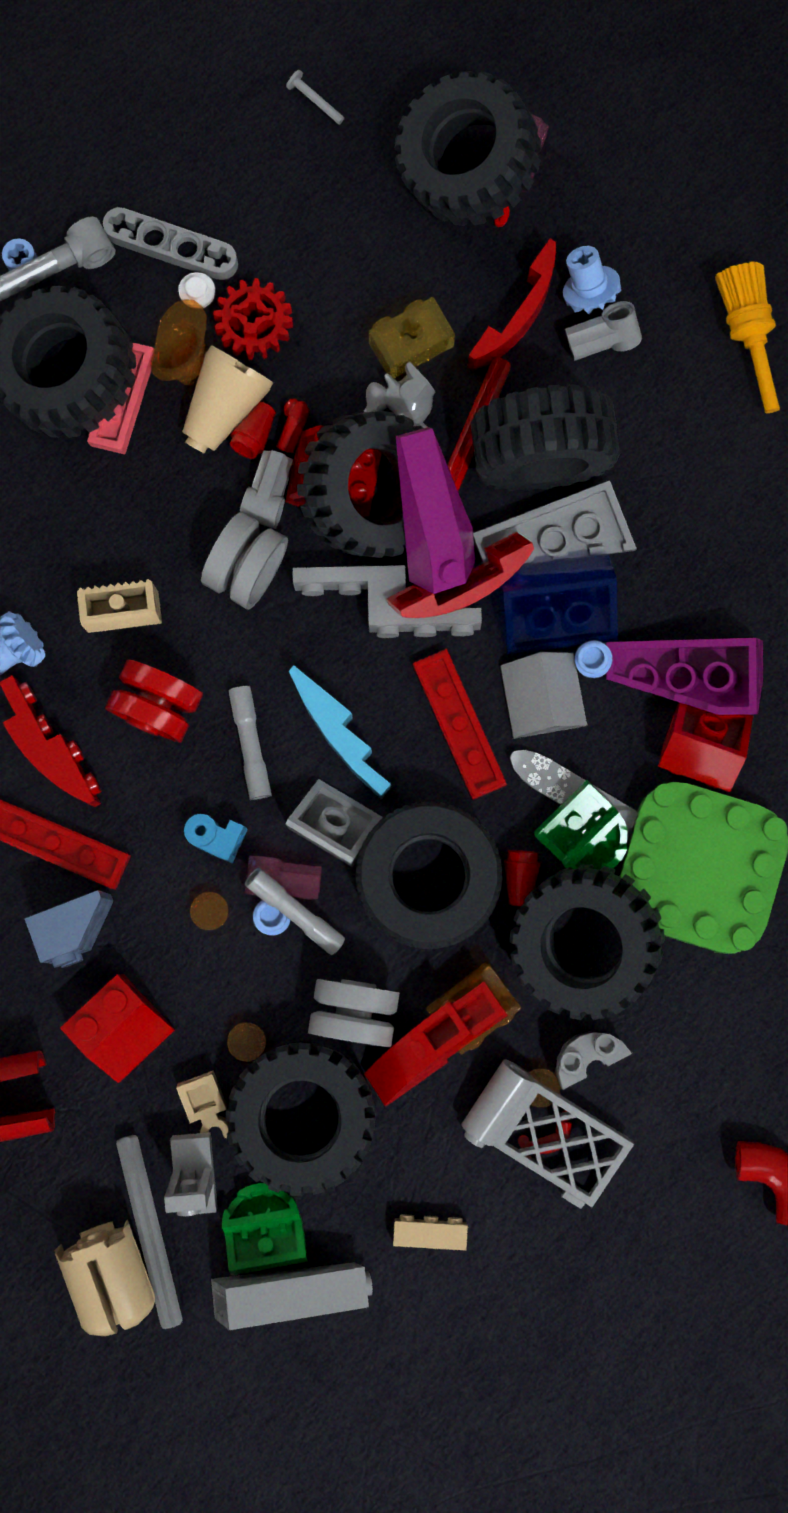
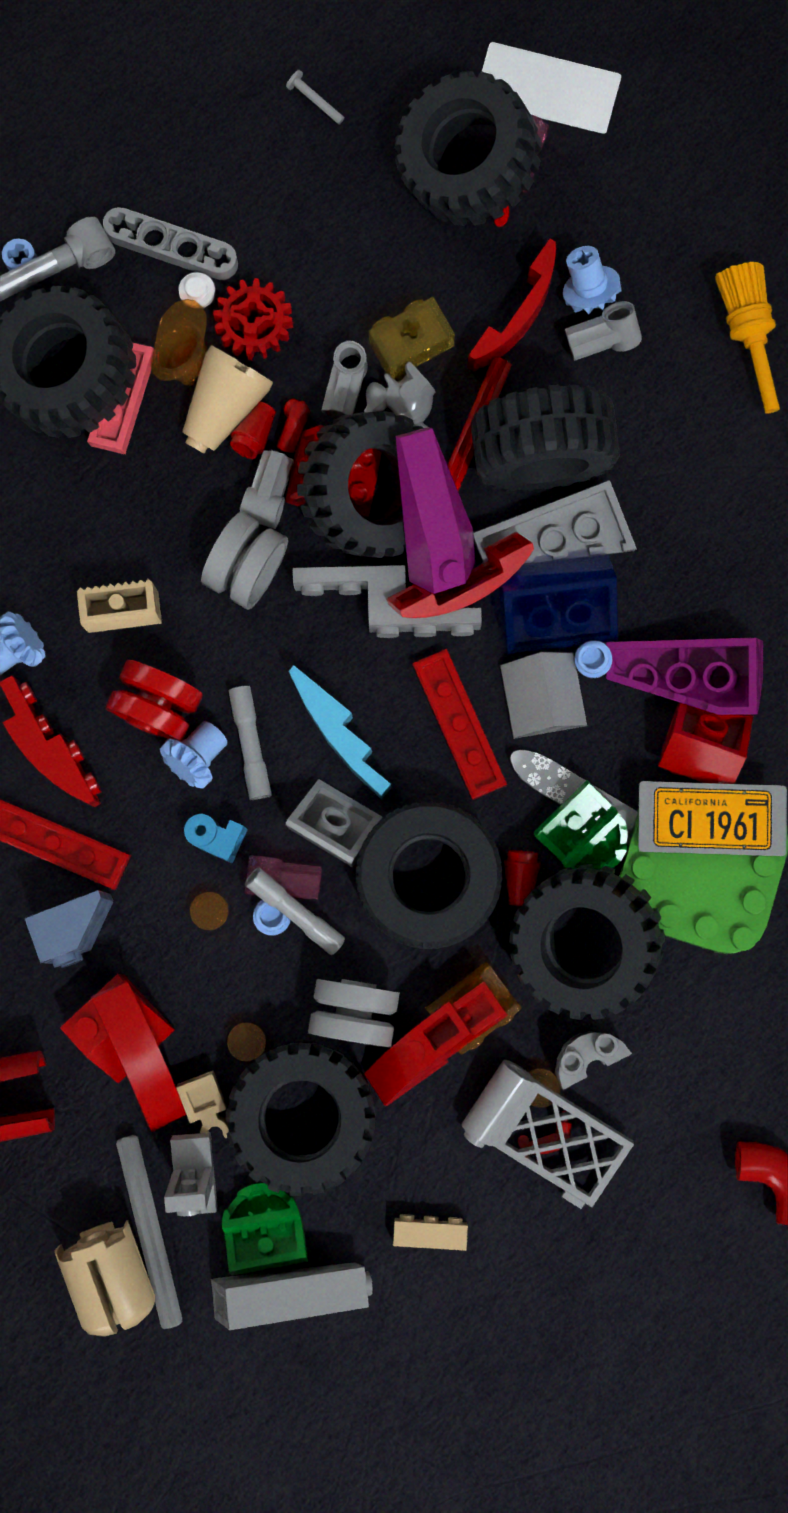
none -> red slope [91,980,186,1132]
none -> light blue gear [160,721,227,789]
none -> light grey piece [321,341,368,418]
none -> white sticker [482,42,621,134]
none -> sticker [638,781,787,856]

